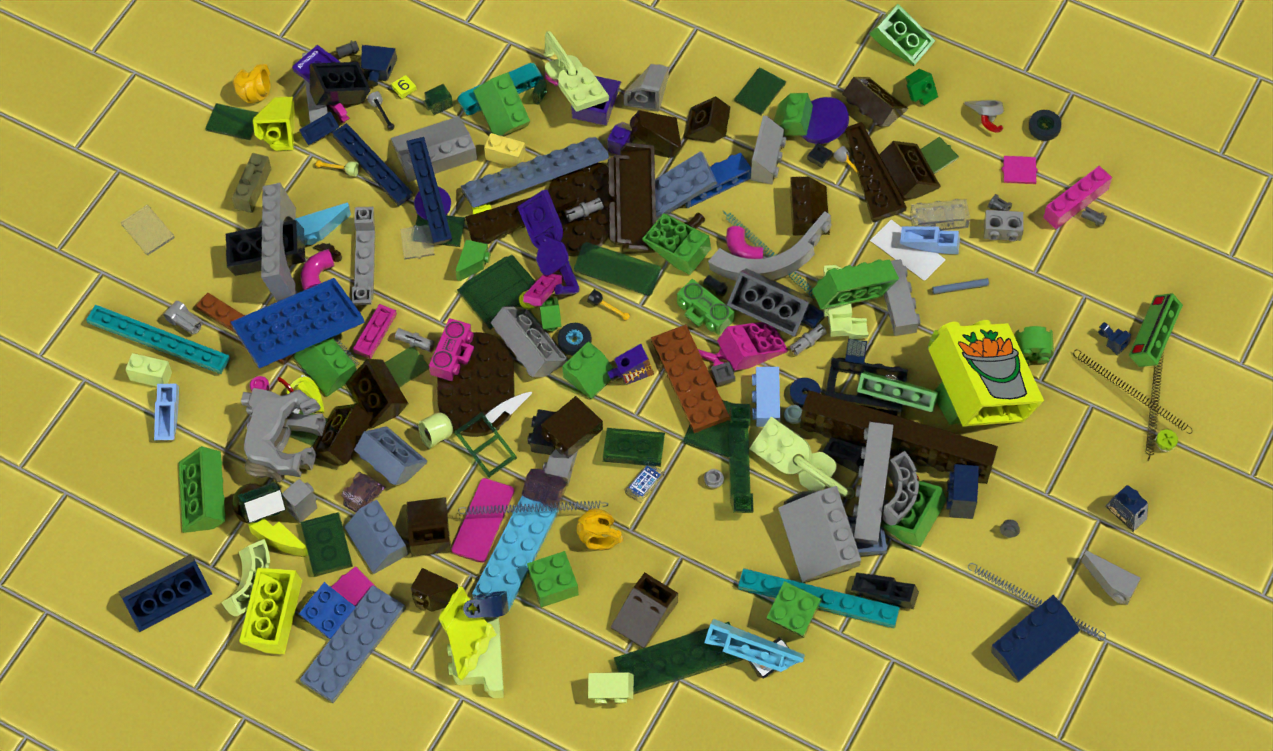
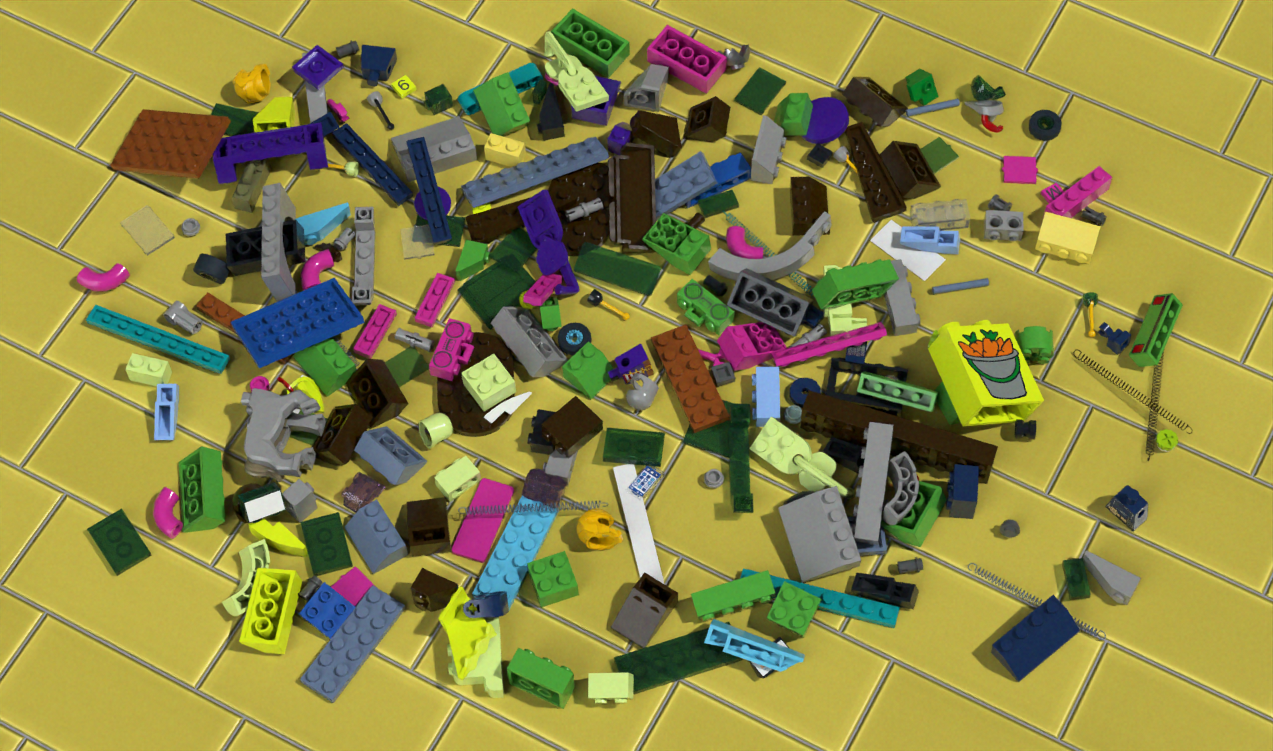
dark blue slope [118,554,212,632] -> none
black slope [310,62,371,105] -> none
clear green window [454,412,517,478] -> none
bright green slope [869,4,936,66] -> none
none -> dark pink cylinder [77,263,130,292]
none -> clear green tile [87,508,151,576]
none -> dark orange plate [110,109,231,179]
none -> dark pink cylinder [153,487,183,539]
none -> light grey plate [181,218,200,236]
none -> black wheel [193,253,230,284]
none -> dark purple plate [213,122,328,184]
none -> dark grey pin [299,575,323,602]
none -> light grey pin [333,227,356,251]
none -> dark pink plate [415,273,455,328]
none -> yellowish green brick [434,456,481,502]
none -> yellowish green brick [462,354,516,411]
none -> clear green piece [489,227,537,272]
none -> bright green brick [507,648,575,709]
none -> black slope [537,83,565,141]
none -> bright green brick [551,8,630,78]
none -> white sticker [613,463,664,584]
none -> light grey helmet [626,373,659,410]
none -> dark pink brick [647,25,727,94]
none -> bright green brick [691,570,776,621]
none -> clear green tile [698,190,739,218]
none -> flat silver piece [718,44,750,70]
none -> dark pink plate [771,322,887,367]
none -> dark grey pin [897,557,923,574]
none -> sand blue bar [906,99,960,117]
none -> clear green piece [971,75,1006,101]
none -> black wheel [1014,419,1036,440]
none -> light yellow slope [1035,212,1101,264]
none -> dark pink tile [1041,182,1064,203]
none -> clear green plate [1062,558,1091,600]
none -> hinge [1083,292,1098,337]

